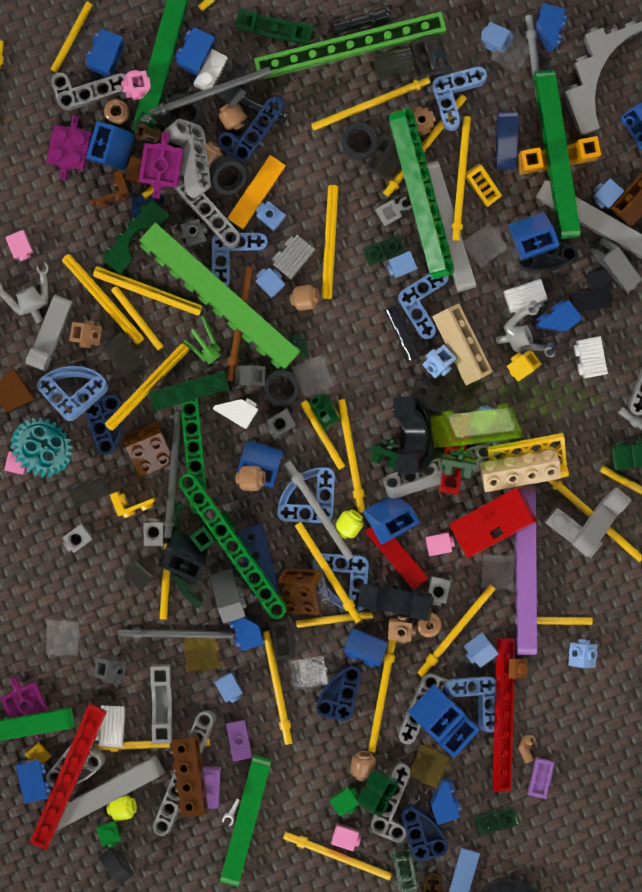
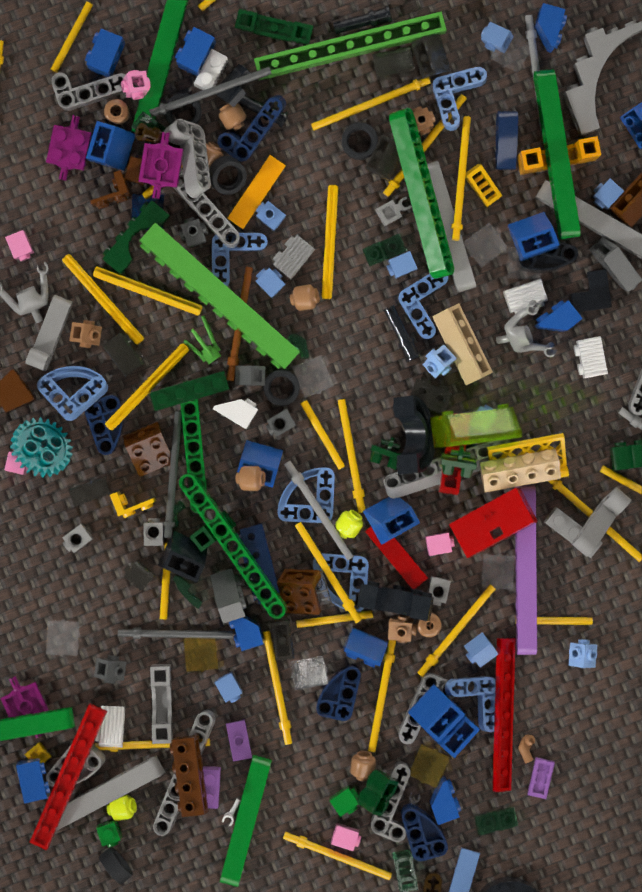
yellow bar [111,286,164,351] -> none
dark green hips [310,393,342,431] -> none
yellow brick [507,349,541,381] -> none
dark orange plate [509,658,527,679] -> none

